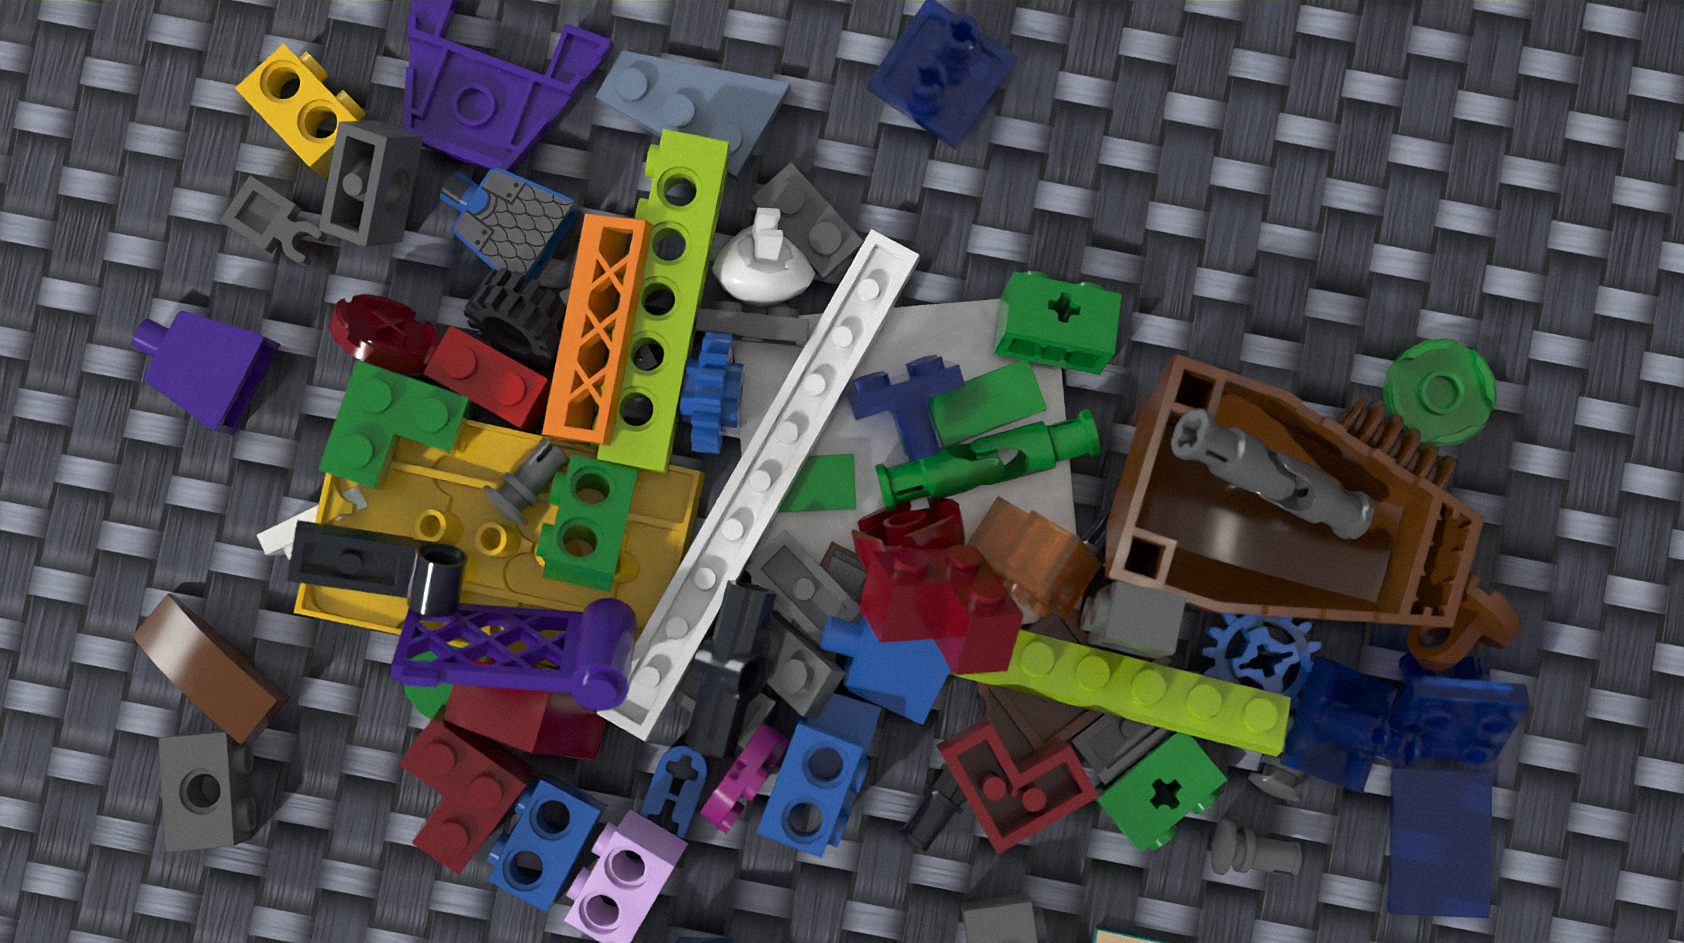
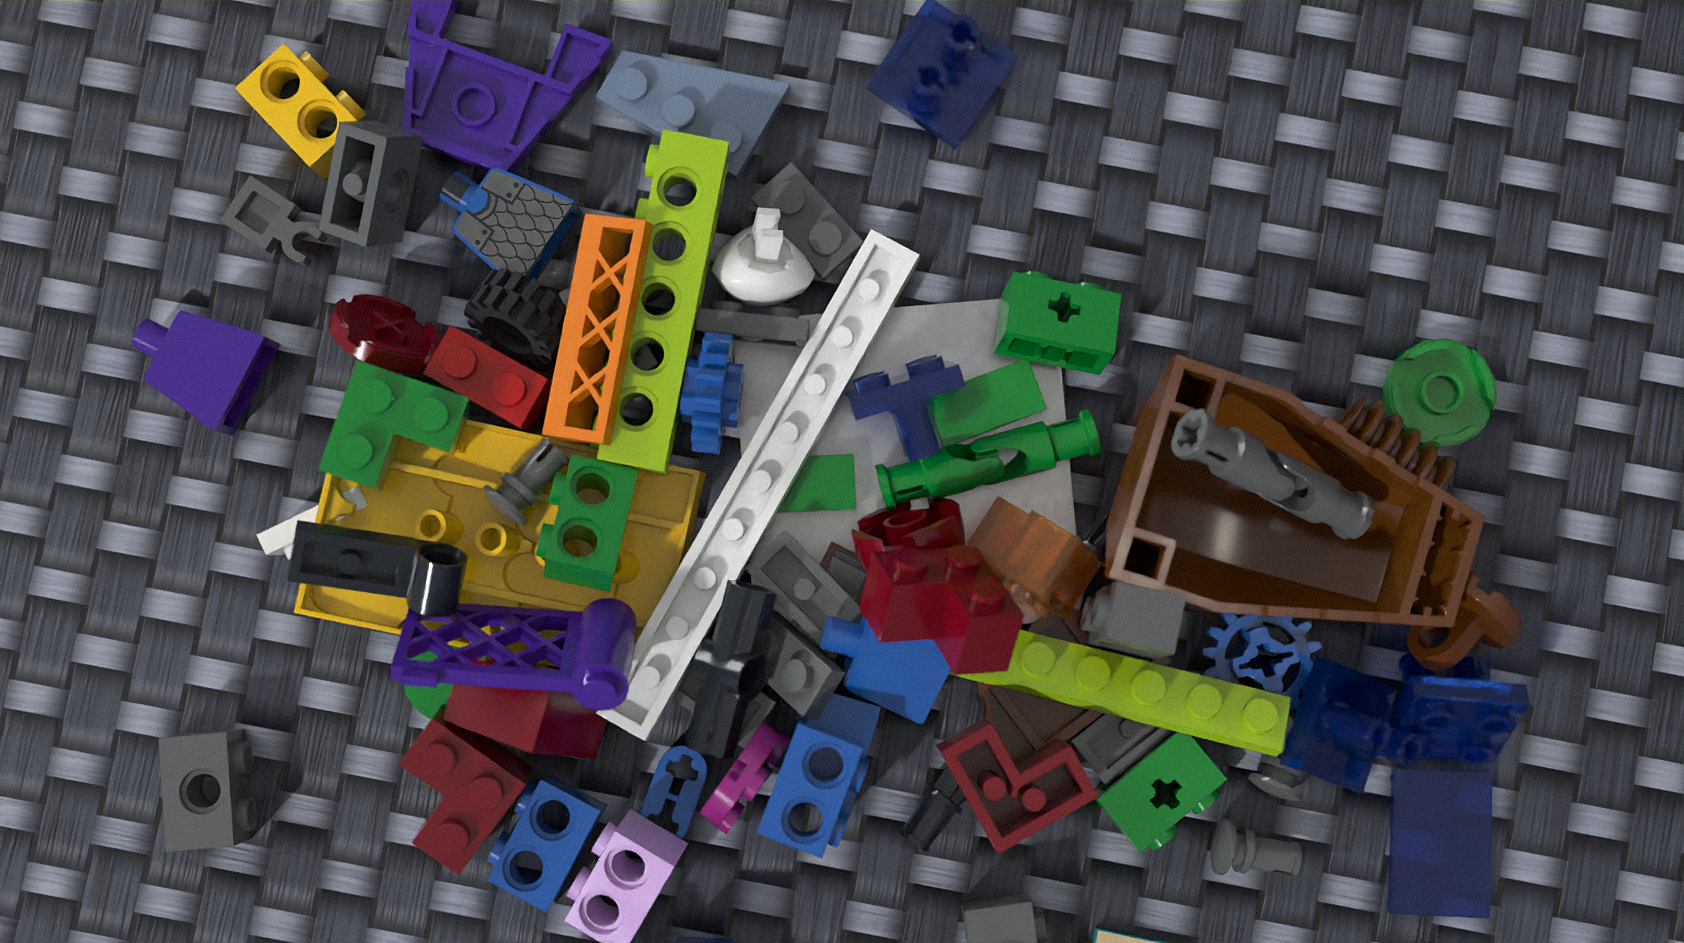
reddish brown slope [132,593,290,745] -> none

